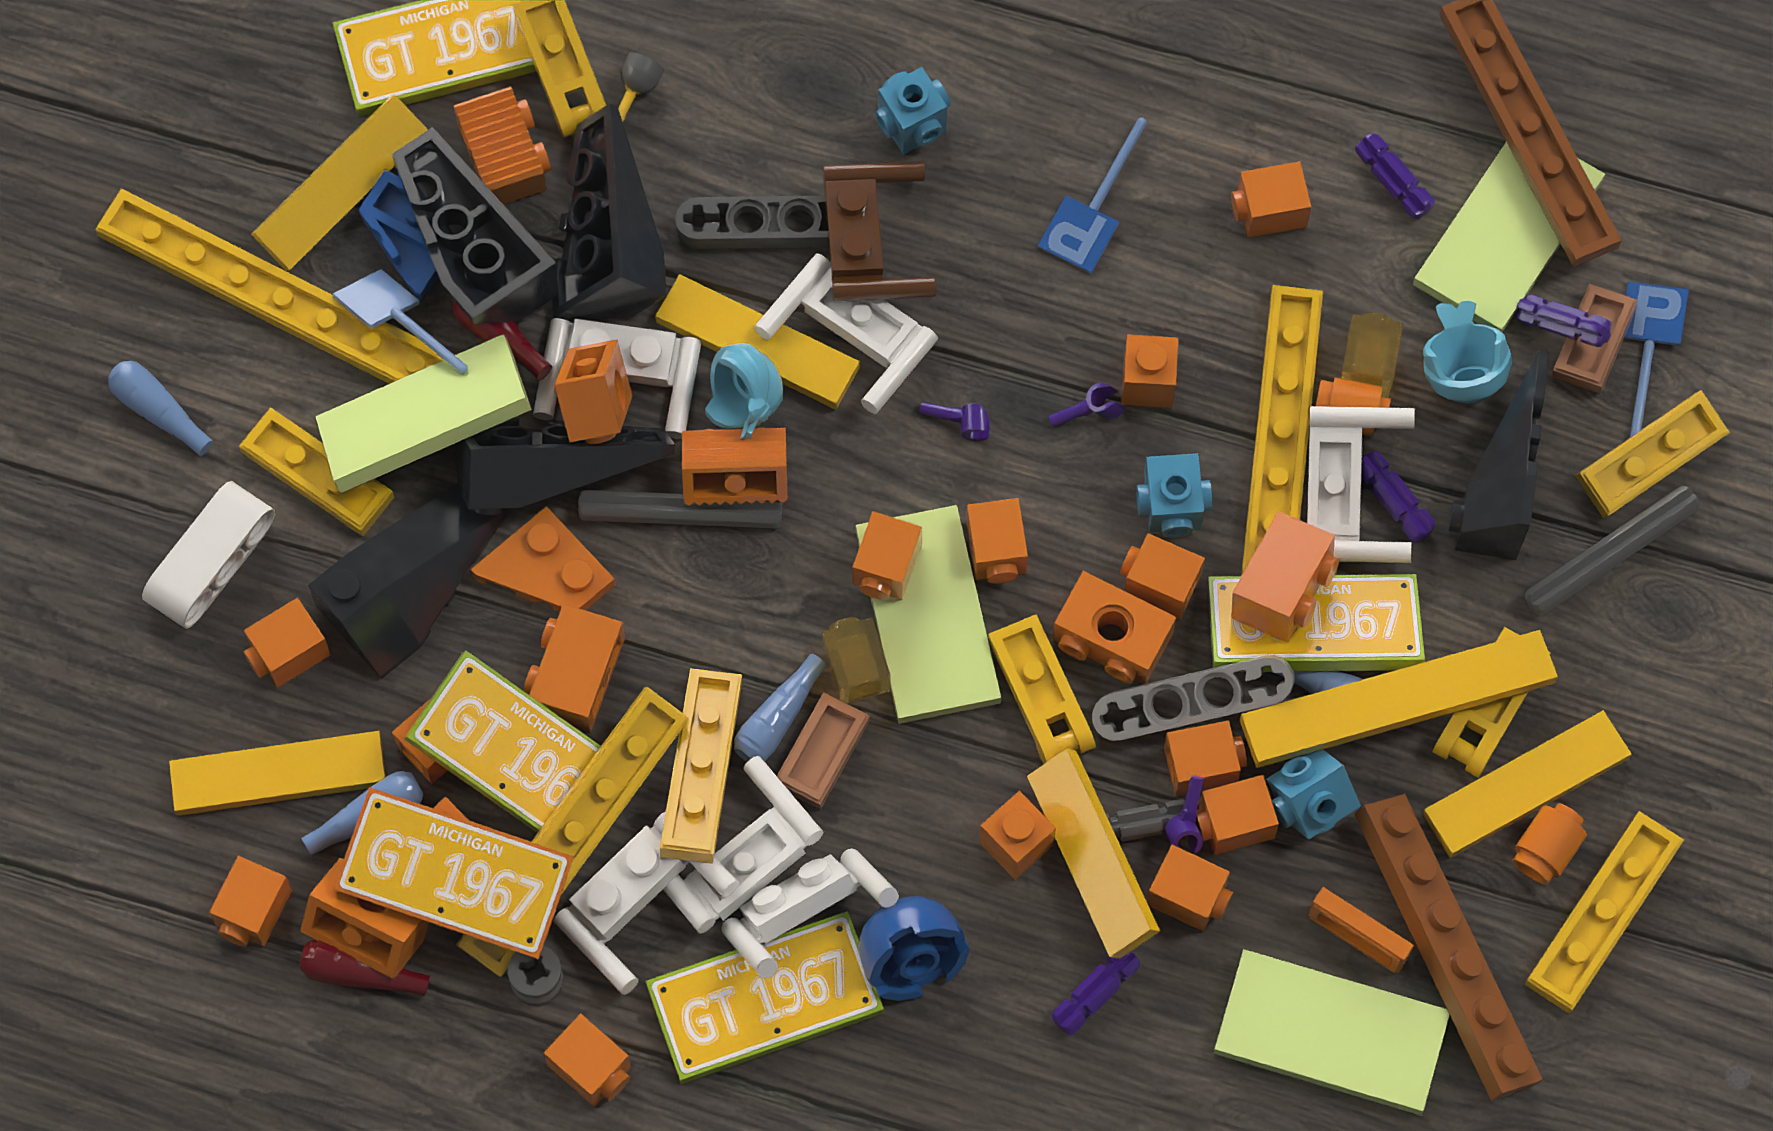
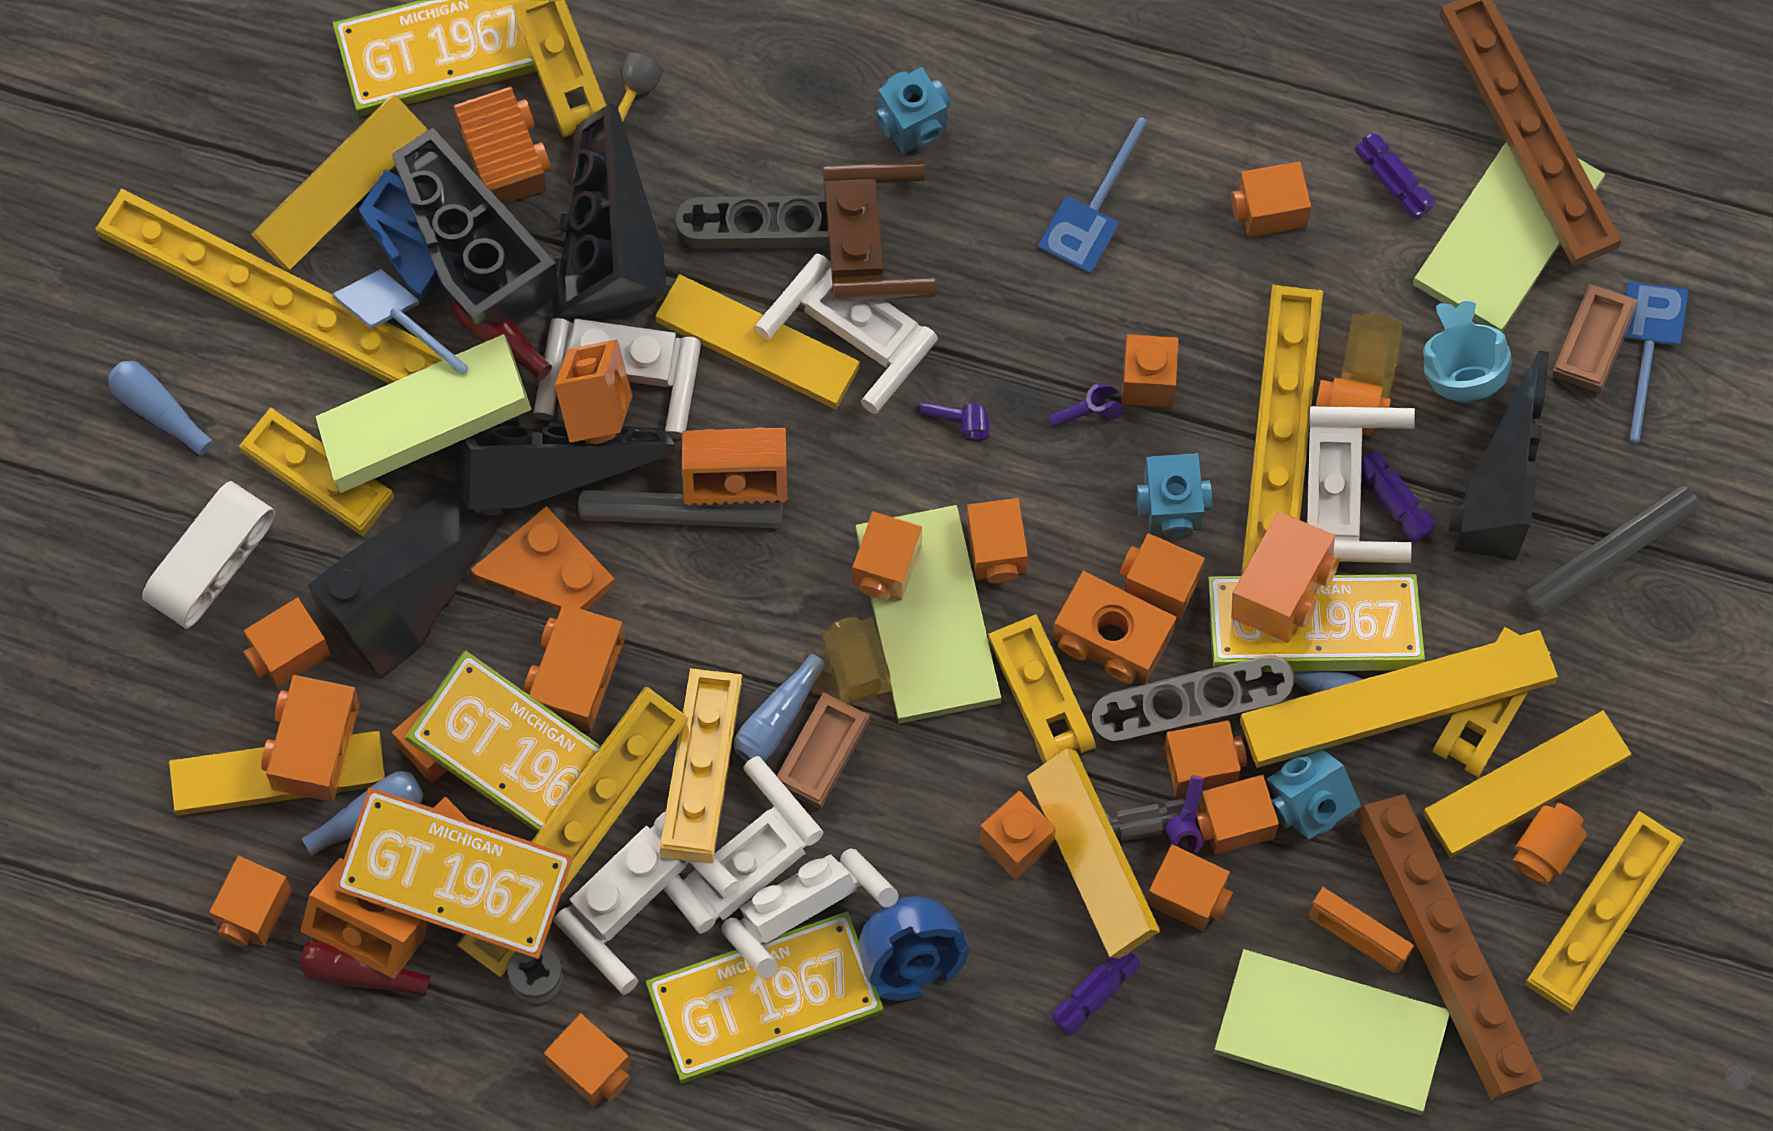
medium azure hat [705,343,783,439] -> none
dark purple axle [1516,294,1612,347] -> none
yellow tile [1575,390,1730,518] -> none
none -> orange brick [261,675,360,803]

